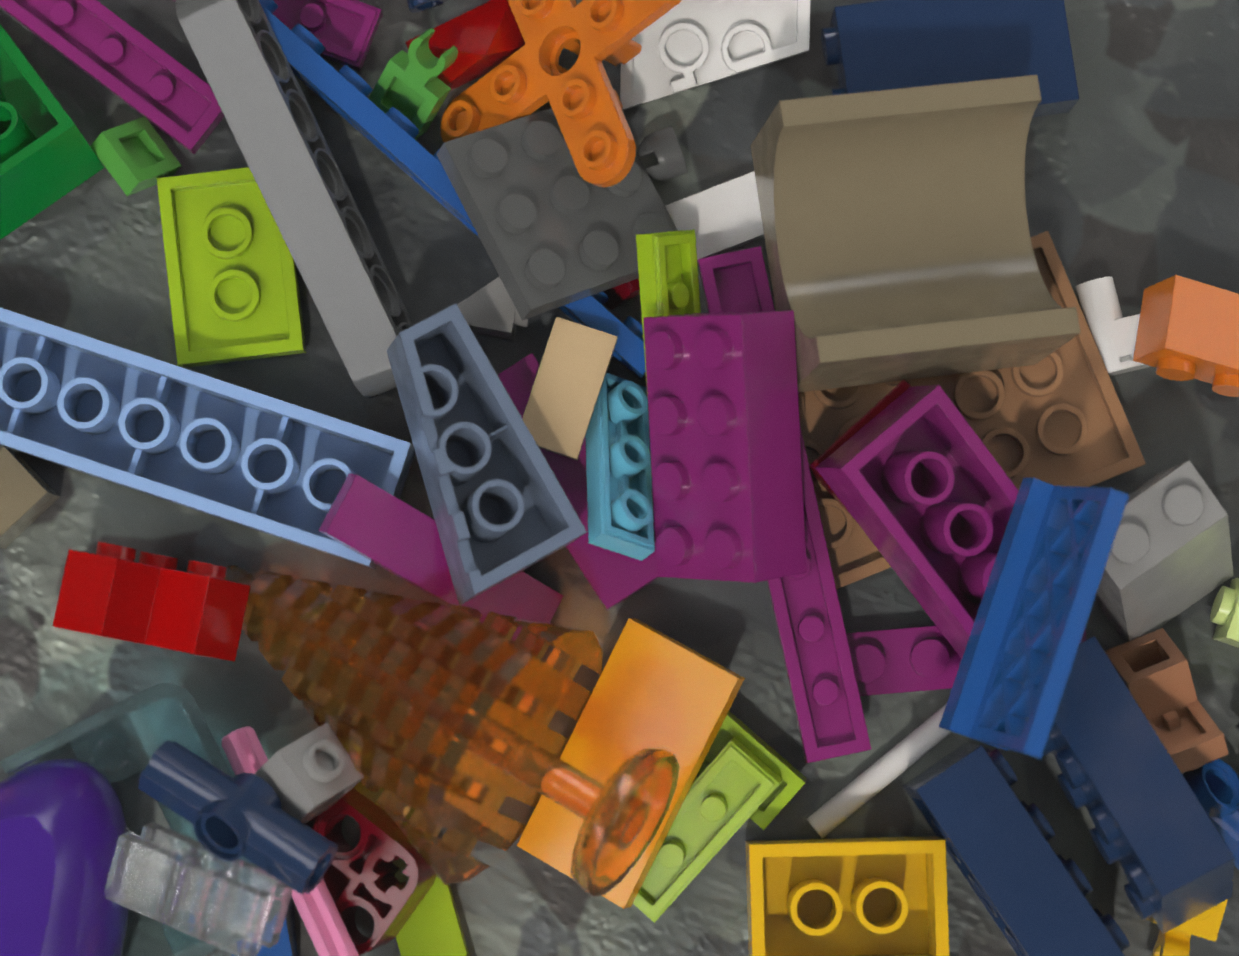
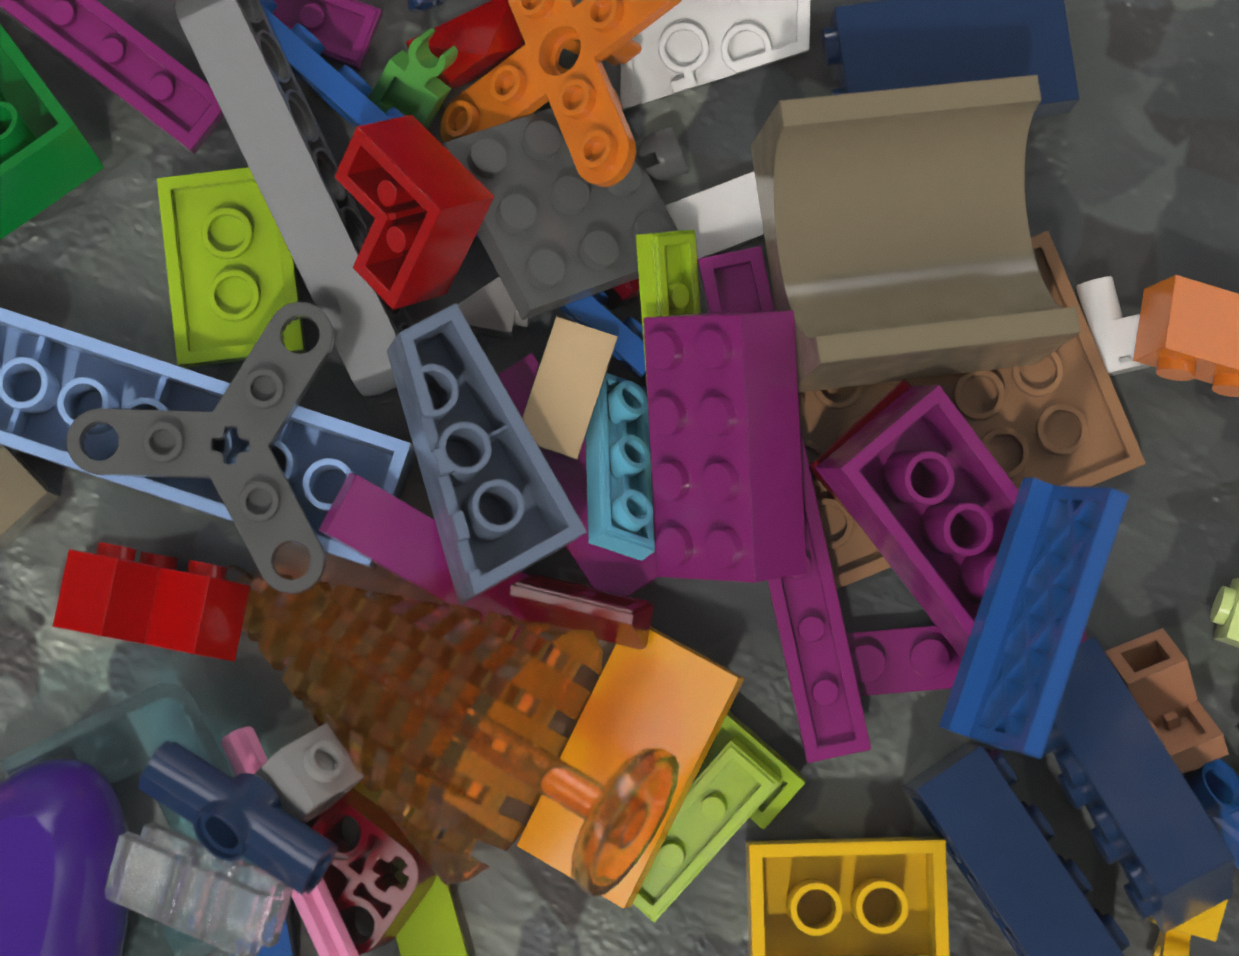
bright green plate [90,117,182,196] -> none
white bar [806,704,952,839] -> none
light grey slope [1091,460,1234,643] -> none
none -> dark grey piece [66,302,335,594]
none -> red brick [335,115,495,310]
none -> dark red slope [510,574,654,650]

